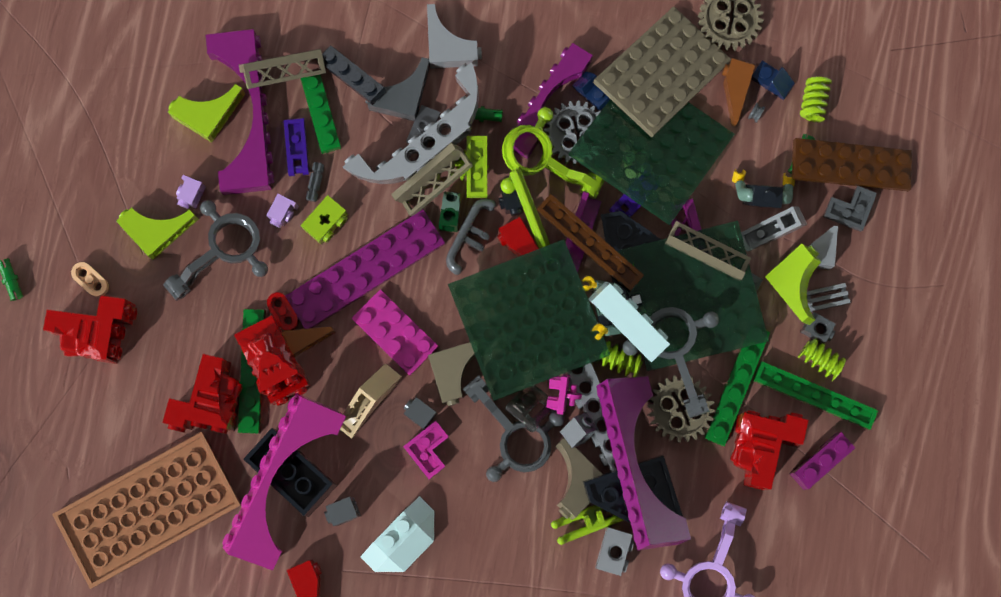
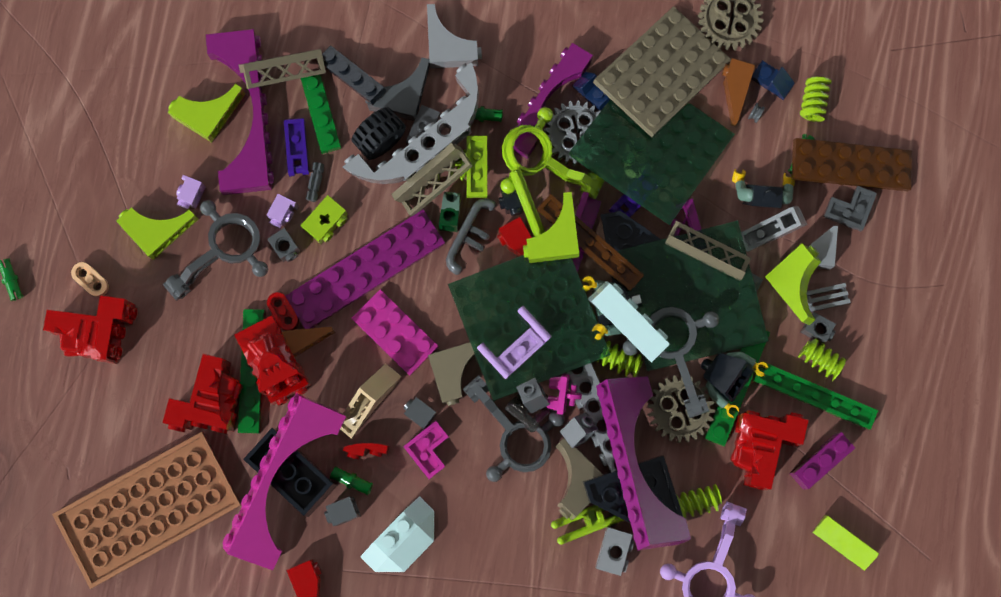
none -> dark grey brick [267,228,300,263]
none -> green pin [330,466,373,496]
none -> red slope [343,443,389,460]
none -> black tyre [351,107,406,160]
none -> lavender plate [477,306,552,379]
none -> dark grey brick [516,378,550,414]
none -> lime arch [523,192,579,263]
none -> lime piece [676,484,722,518]
none -> black torso [701,352,768,418]
none -> lime slope [812,515,879,571]

